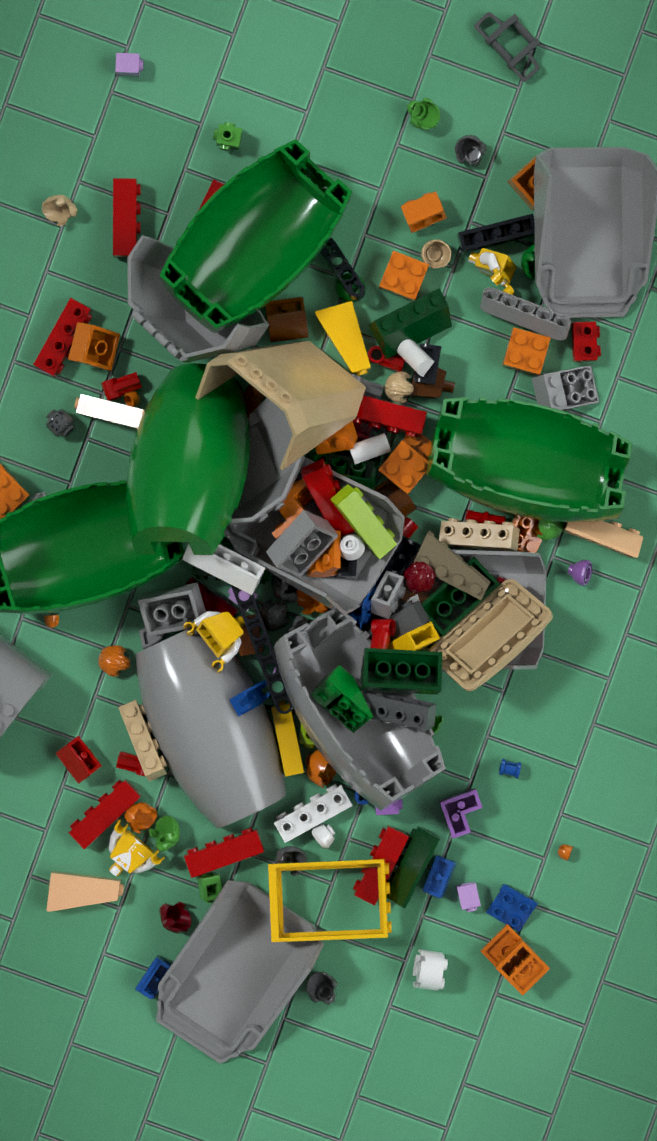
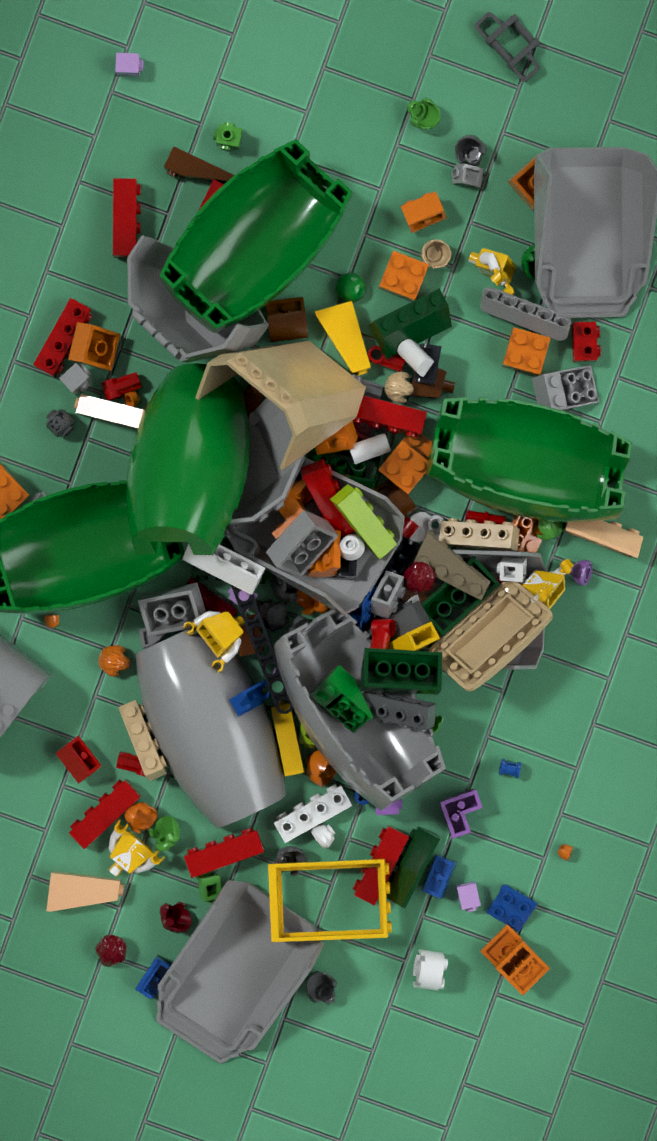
tan hair [42,195,78,226] -> none
black beam [320,237,365,300] -> none
black brick [457,214,535,254] -> none
none -> light grey brick [59,363,92,395]
none -> dark red hair [95,935,127,967]
none -> reddish brown slope [164,146,234,183]
none -> white plate [410,512,444,542]
none -> light grey bracket [451,163,484,188]
none -> white brick [497,557,527,582]
none -> torso [518,559,574,609]

